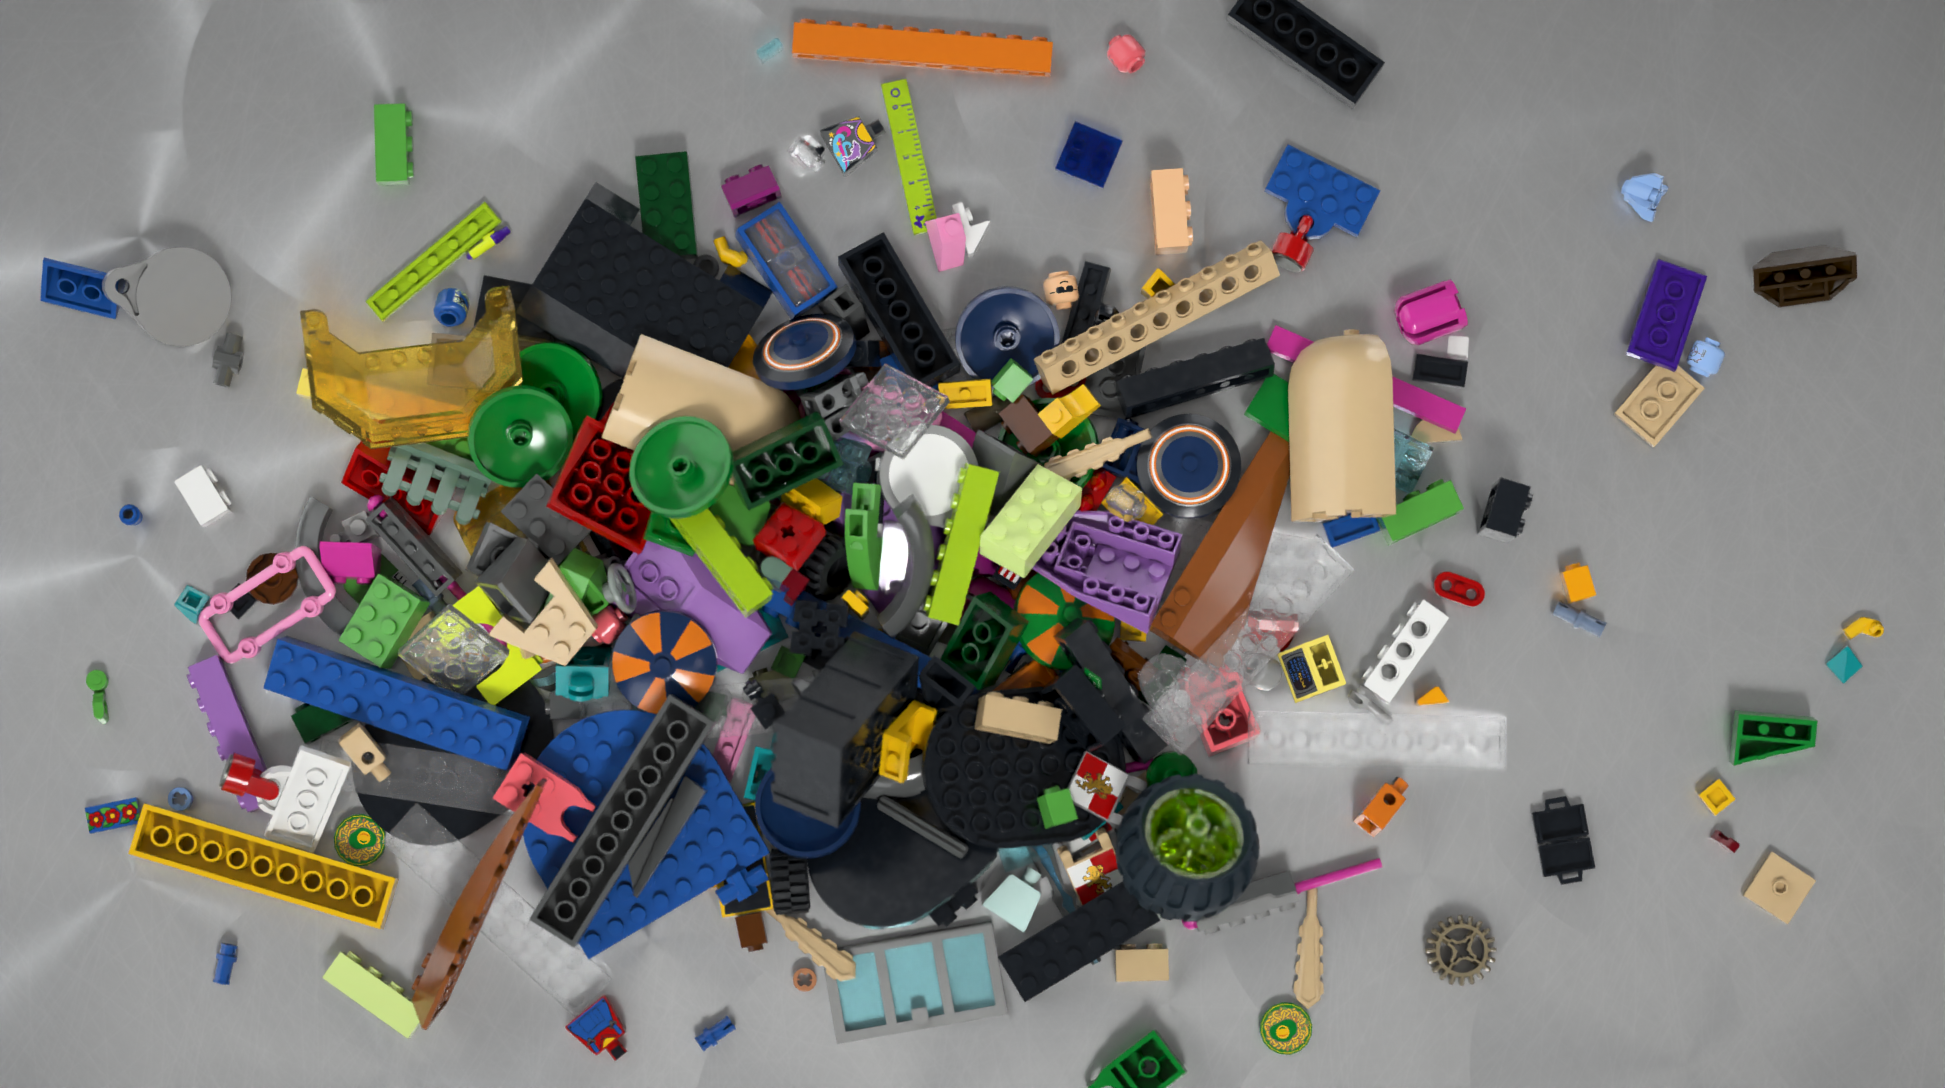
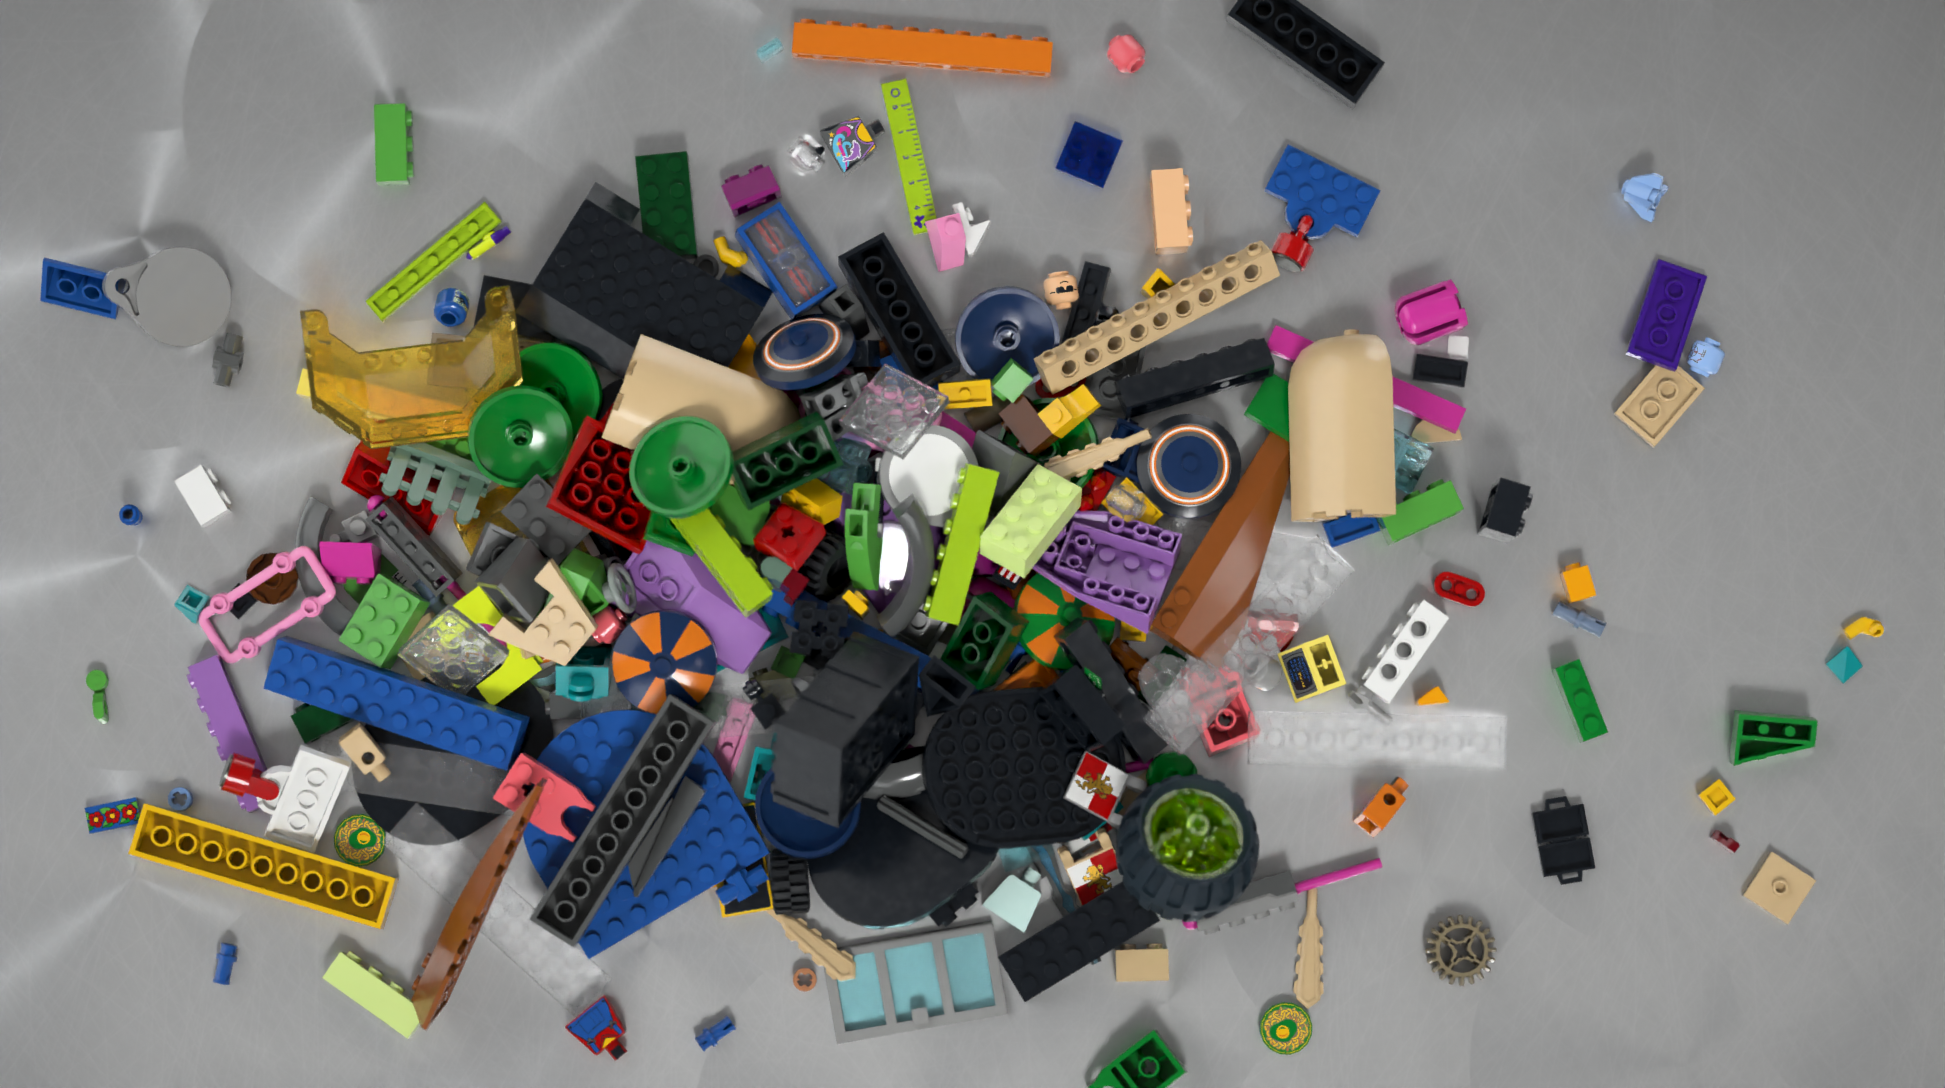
reddish brown brick [735,912,768,952] -> none
yellow panel [879,700,937,784] -> none
tan brick [975,692,1062,744] -> none
bright green brick [1037,786,1078,829] -> none
dark brown wedge [1752,245,1857,307] -> none
none -> green brick [1552,659,1608,743]

